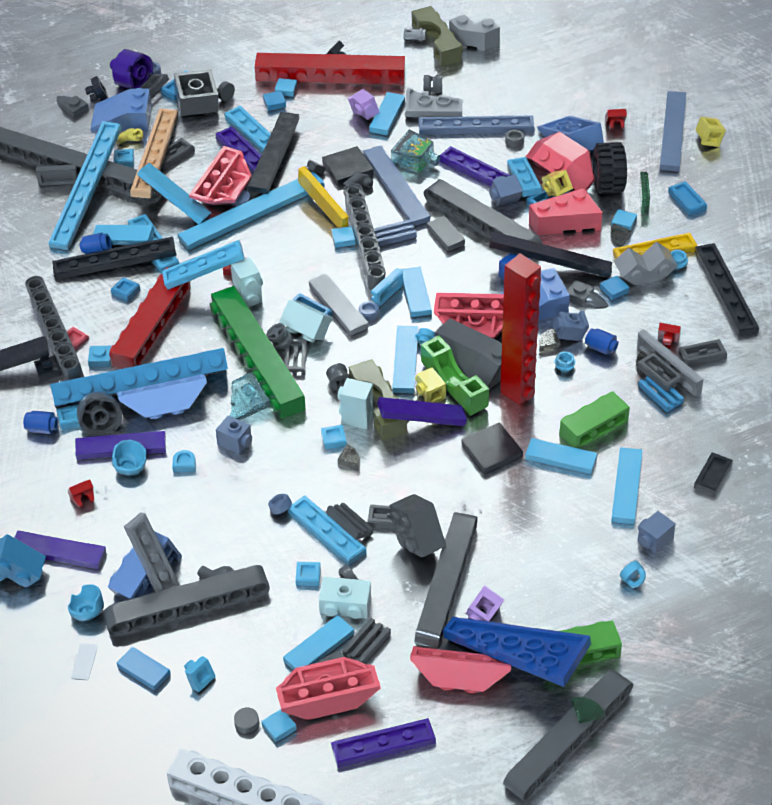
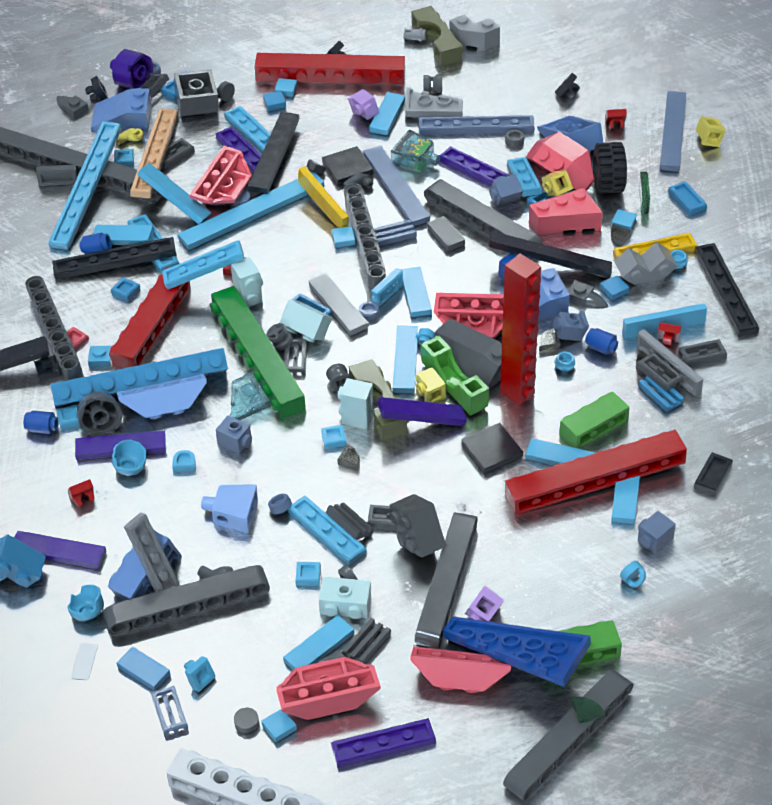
none -> tile [150,685,189,737]
none -> light blue torso [201,484,258,533]
none -> red brick [505,429,687,515]
none -> black tile [555,72,580,99]
none -> medium azure tile [622,303,707,339]

